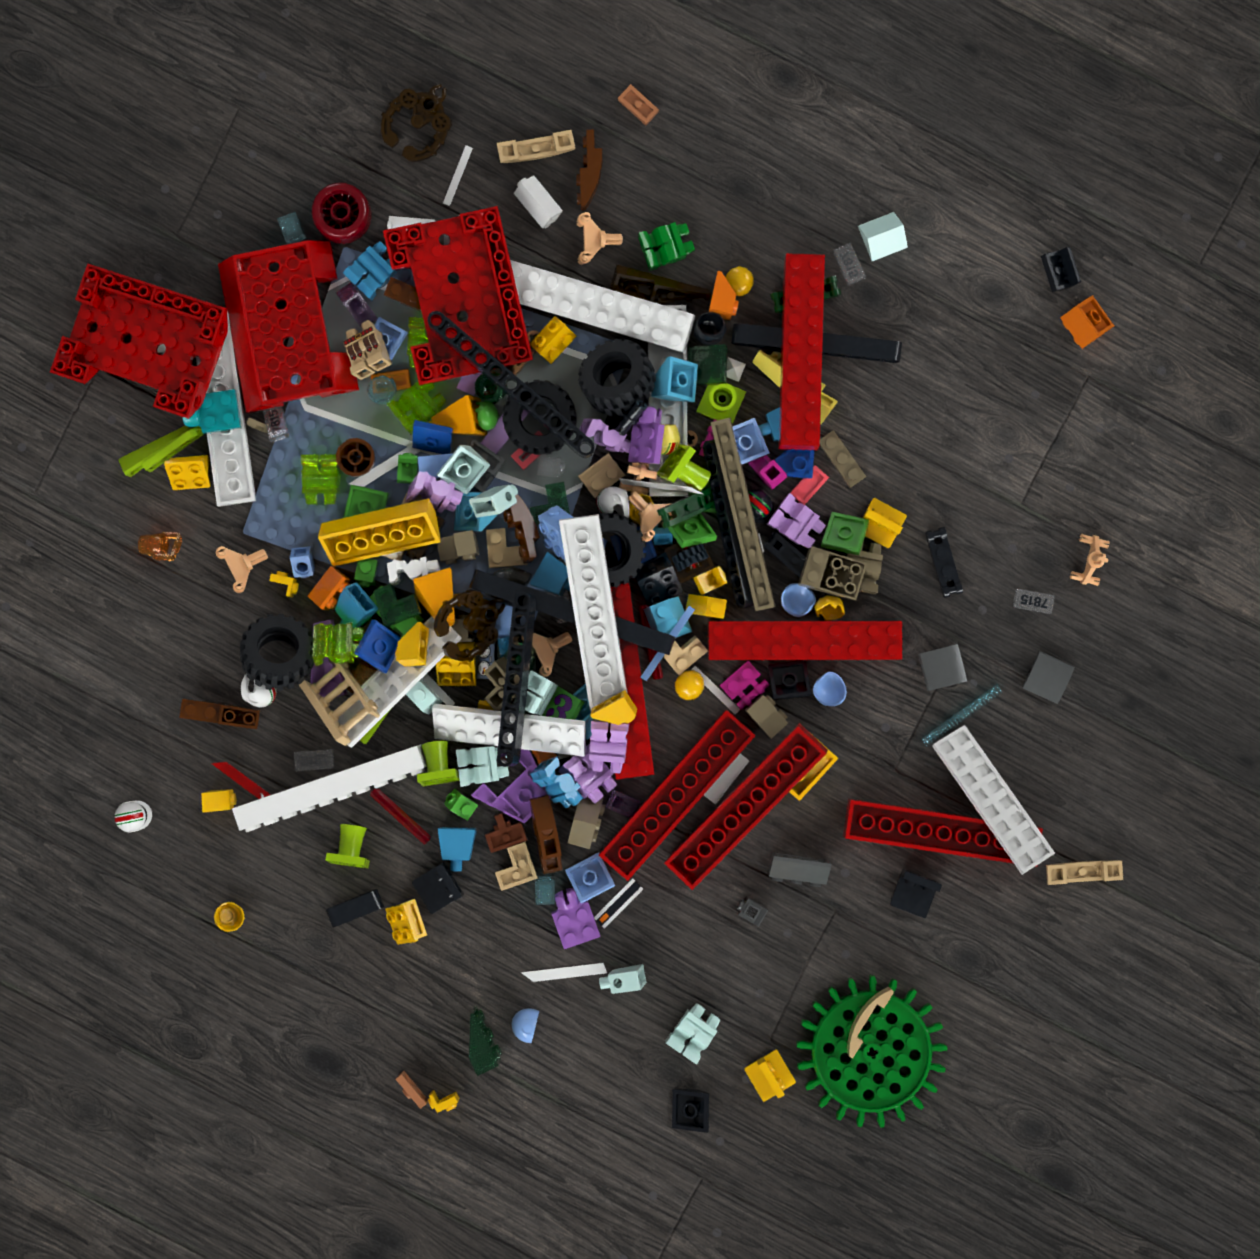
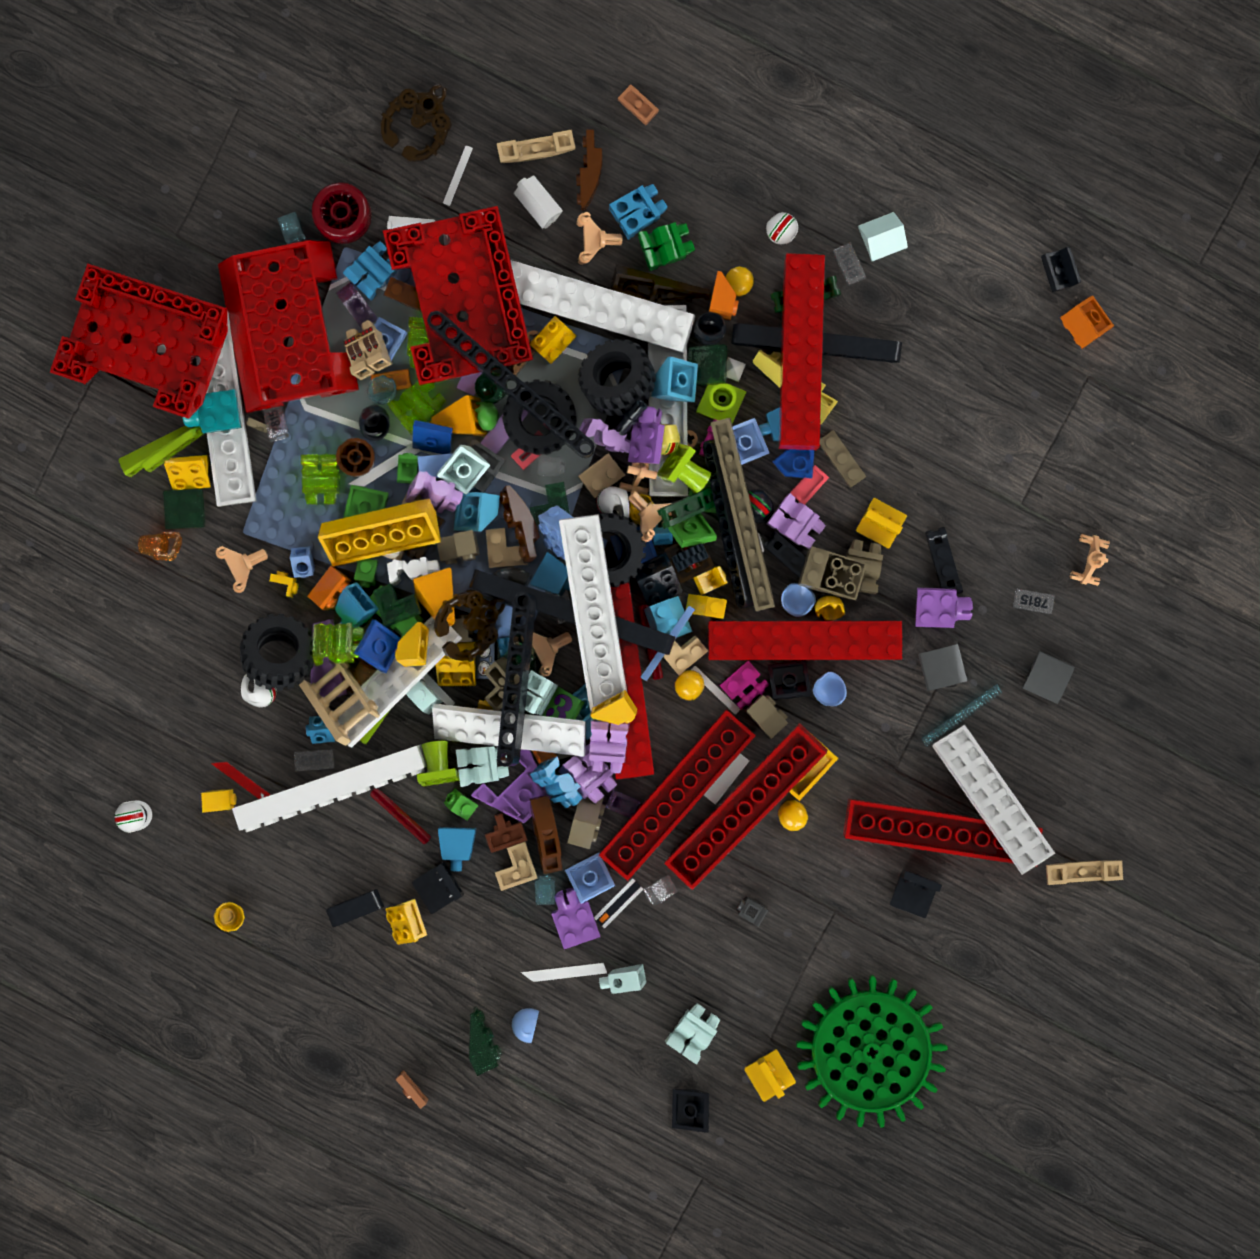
reddish brown slope [179,698,260,729] -> none
lime plant [326,824,370,869] -> none
yellow bracket [428,1090,460,1113] -> none
light aqua torso [469,484,518,518] -> none
white sticker [619,478,703,494] -> none
dark pink brick [748,455,787,490] -> none
dark grey slope [768,852,832,887] -> none
bright green tile [821,512,869,555] -> none
tan slope [847,987,894,1058] -> none
none -> clear green plate [163,489,205,530]
none -> dark azure brick [306,716,335,744]
none -> black helmet [359,405,390,441]
none -> dark azure hips [609,184,668,240]
none -> clear bracket [644,875,678,905]
none -> white helmet [766,212,798,245]
none -> yellow hair [778,800,808,831]
none -> medium lavender plate [915,588,973,628]

